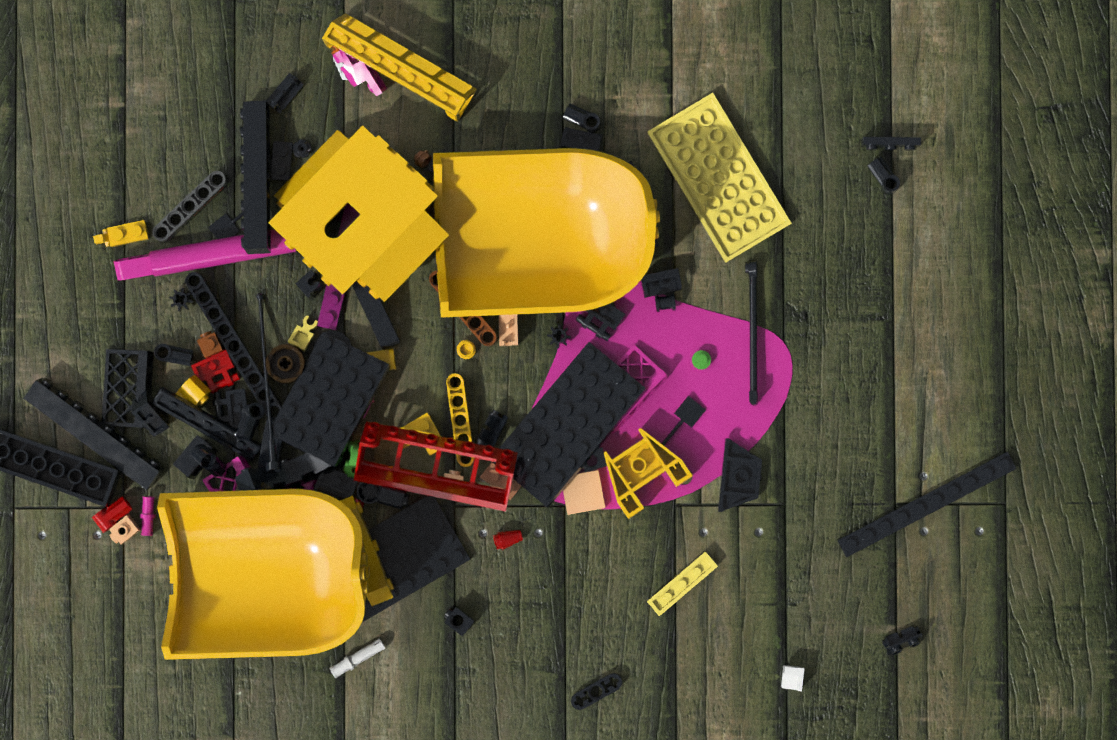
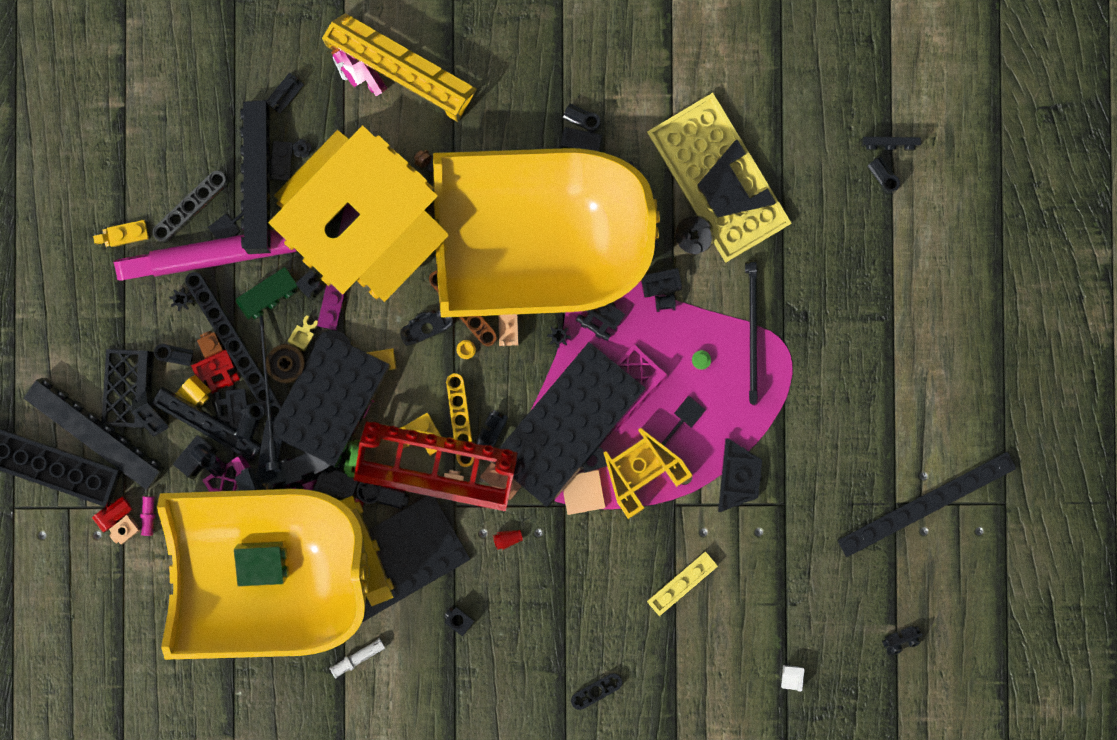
black beam [352,281,400,350] -> none
none -> dark green brick [234,541,289,586]
none -> dark green brick [236,267,298,320]
none -> black piece [400,310,454,346]
none -> black plate [675,216,714,254]
none -> black wing [697,140,776,218]

